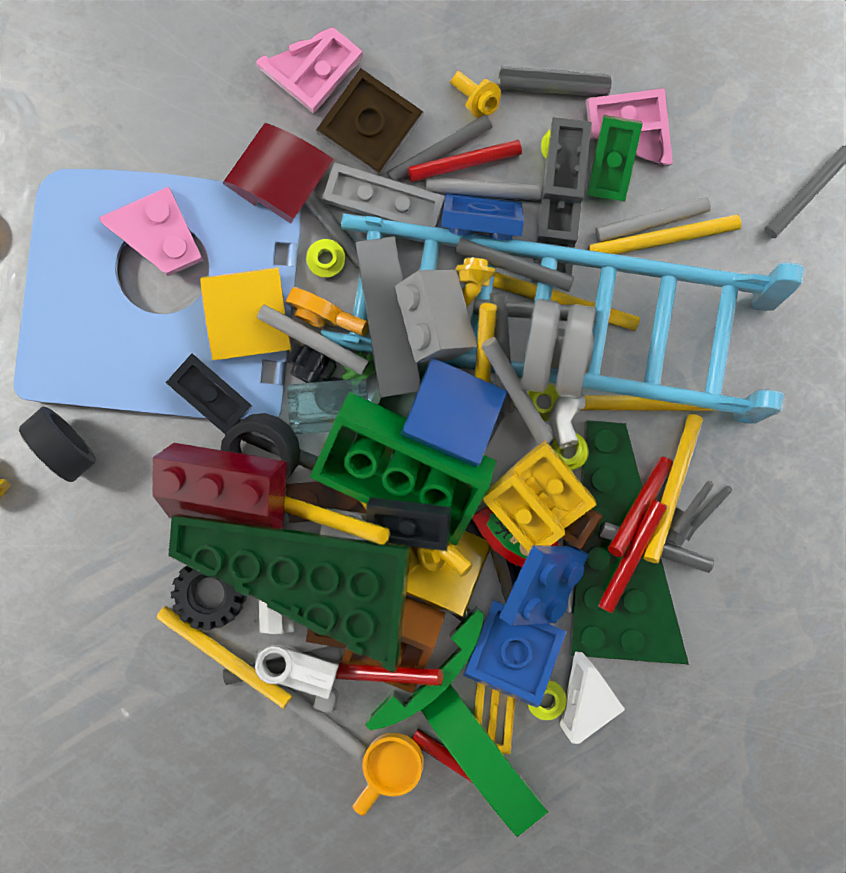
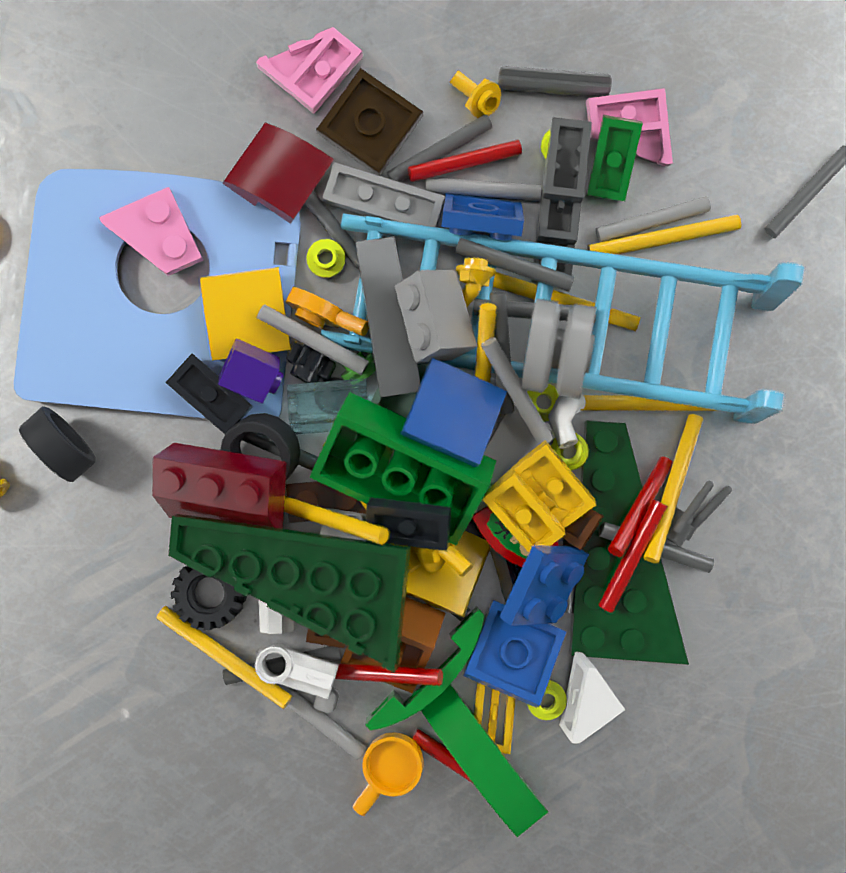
none -> dark purple brick [218,338,284,404]

